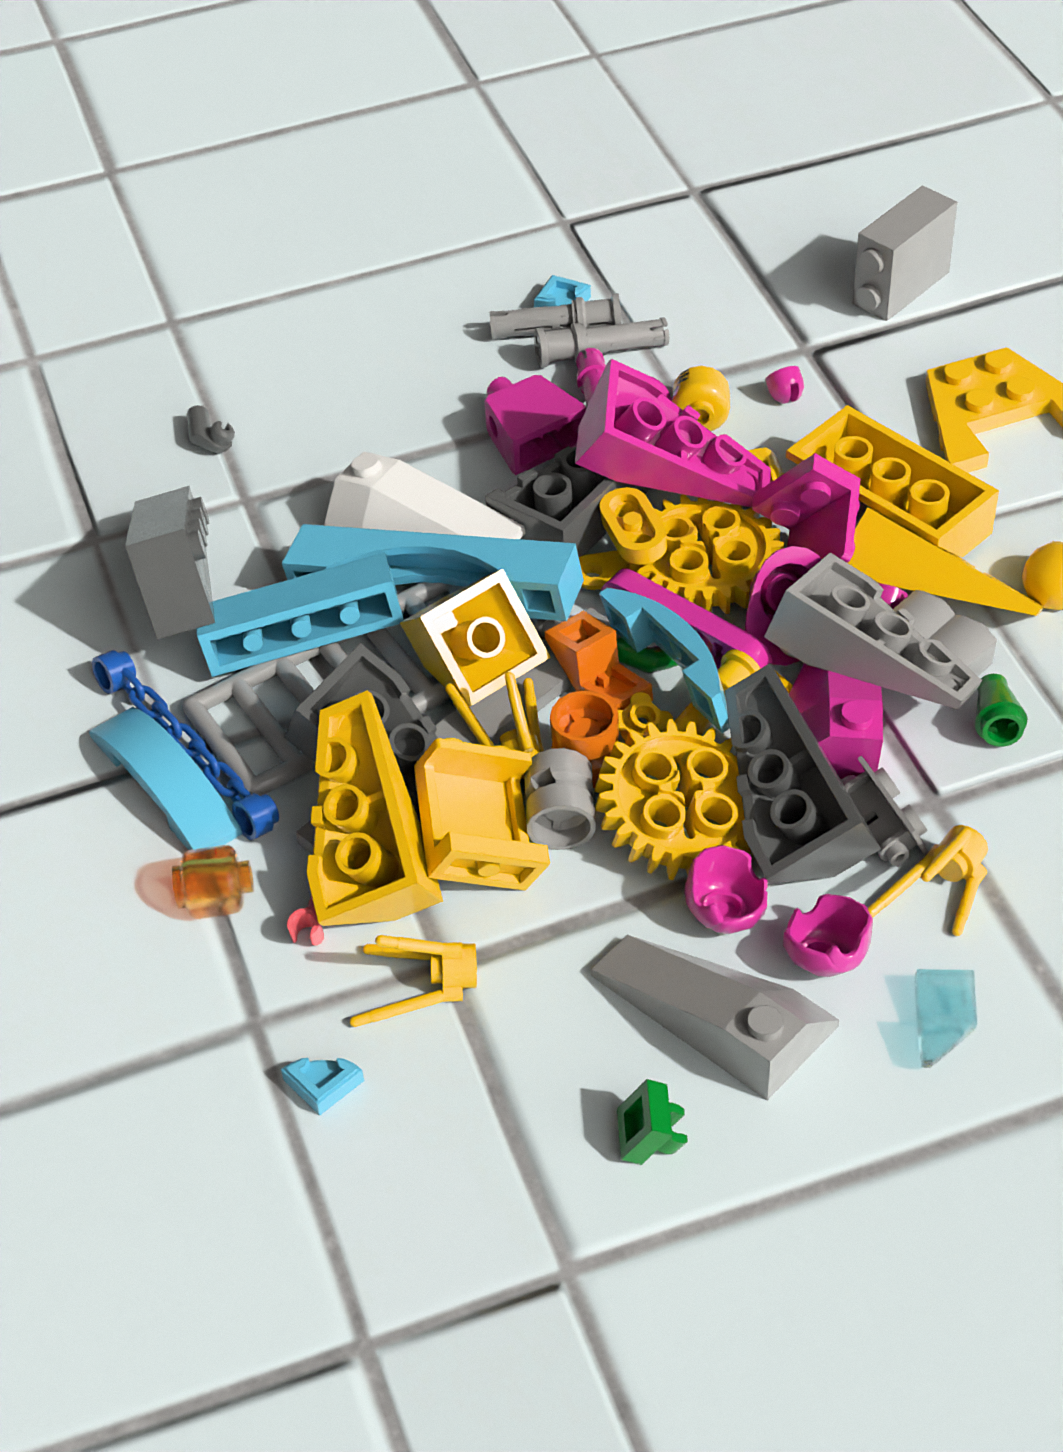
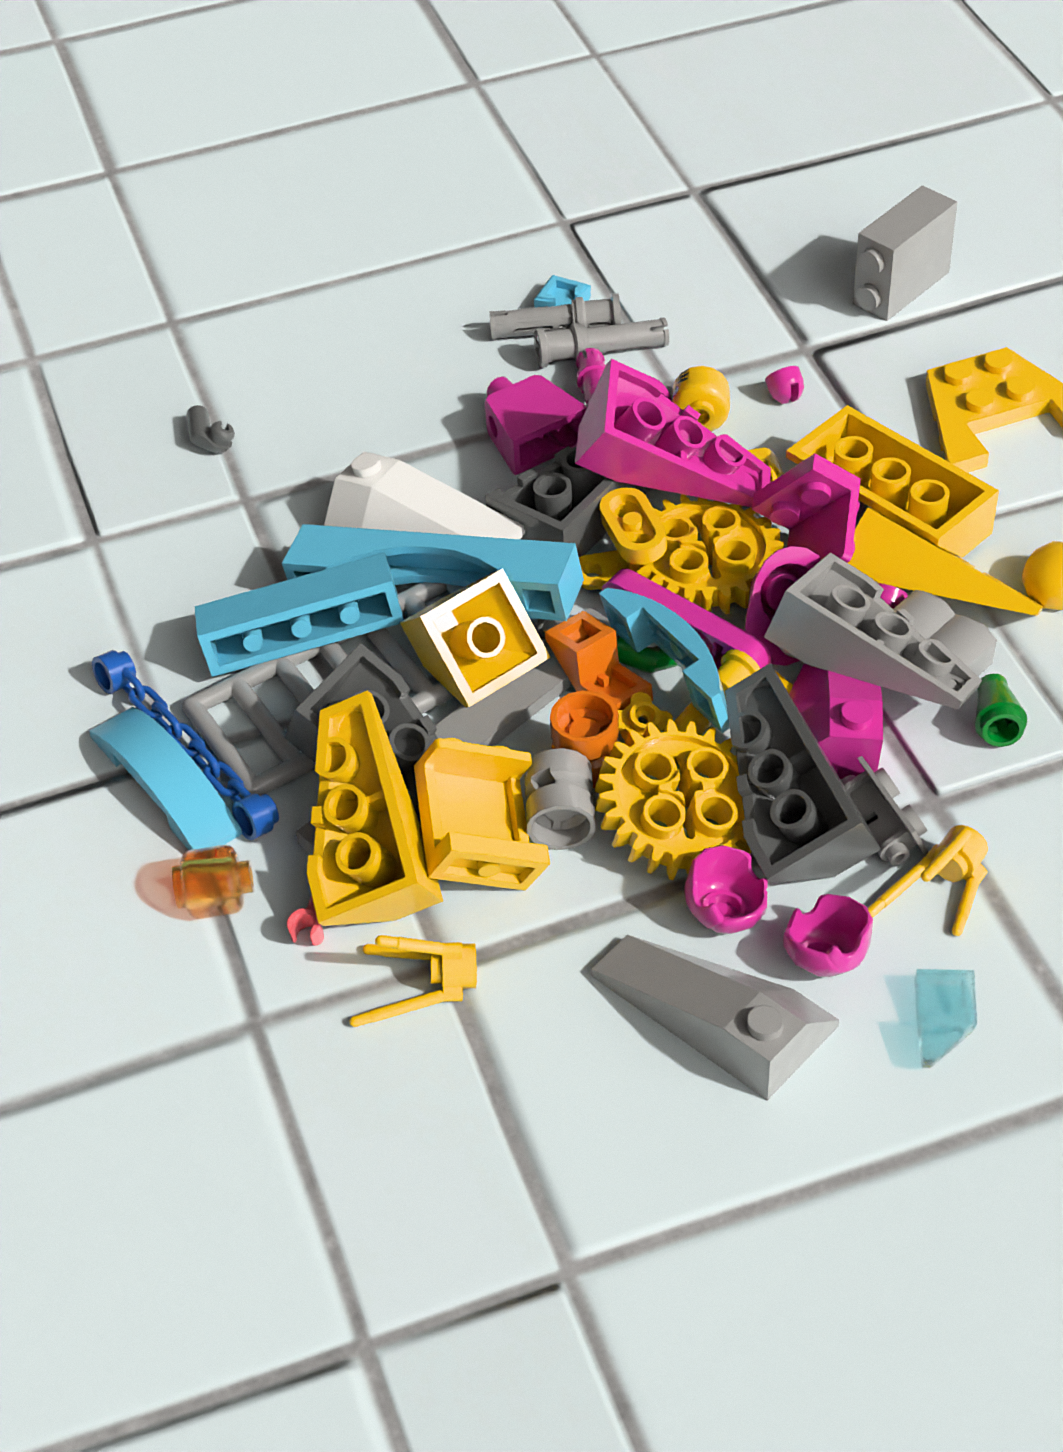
dark grey wedge [125,486,215,640] -> none
medium azure tile [281,1058,364,1115] -> none
yellow plant [445,672,544,780] -> none
green tile [617,1079,688,1165] -> none

